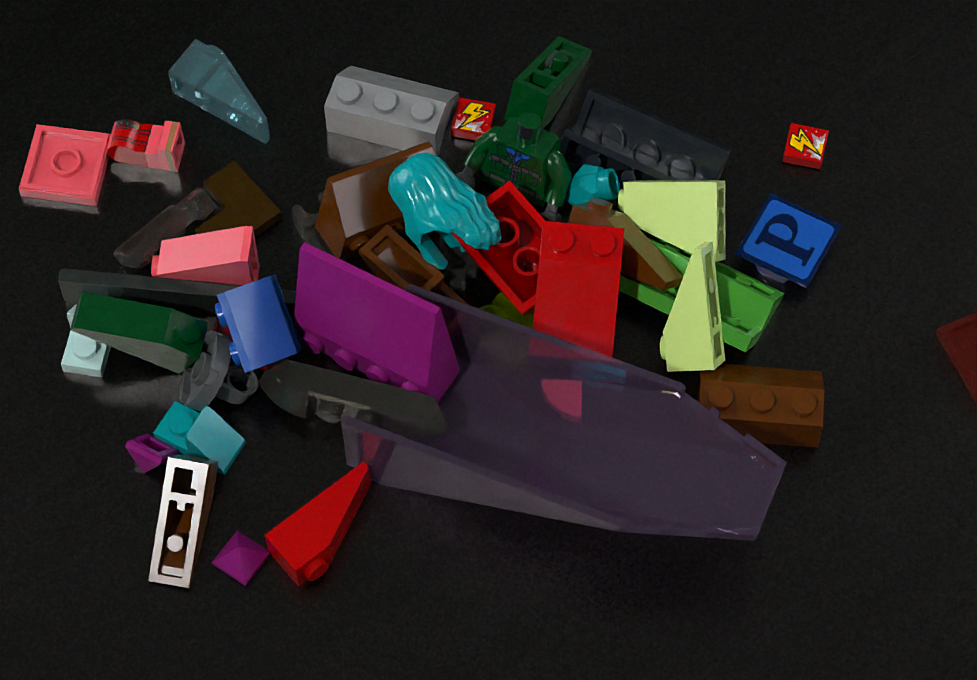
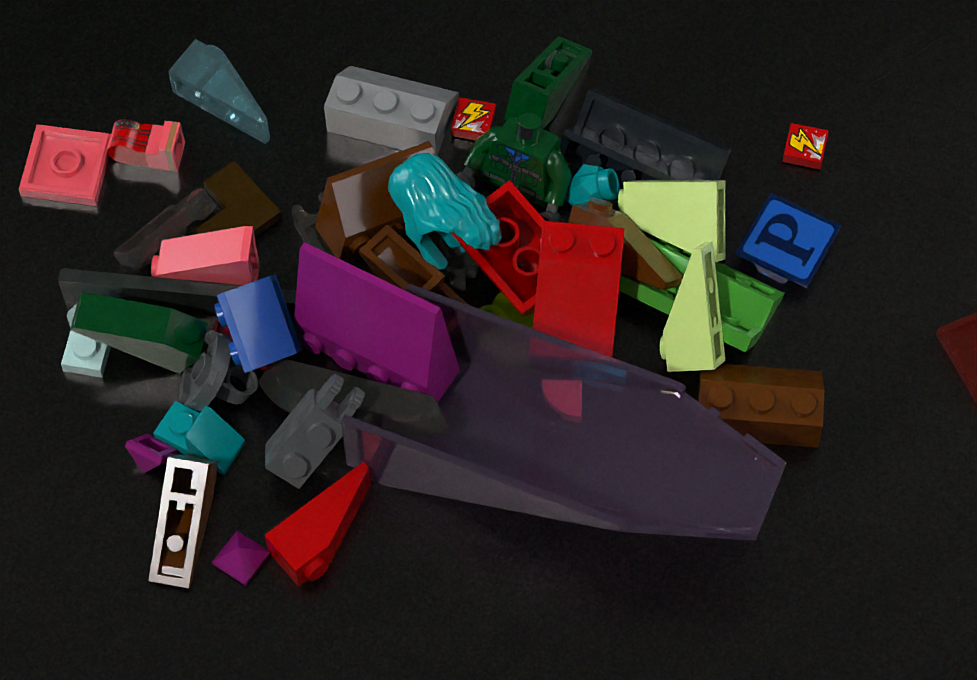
none -> dark grey hinge [265,374,365,489]

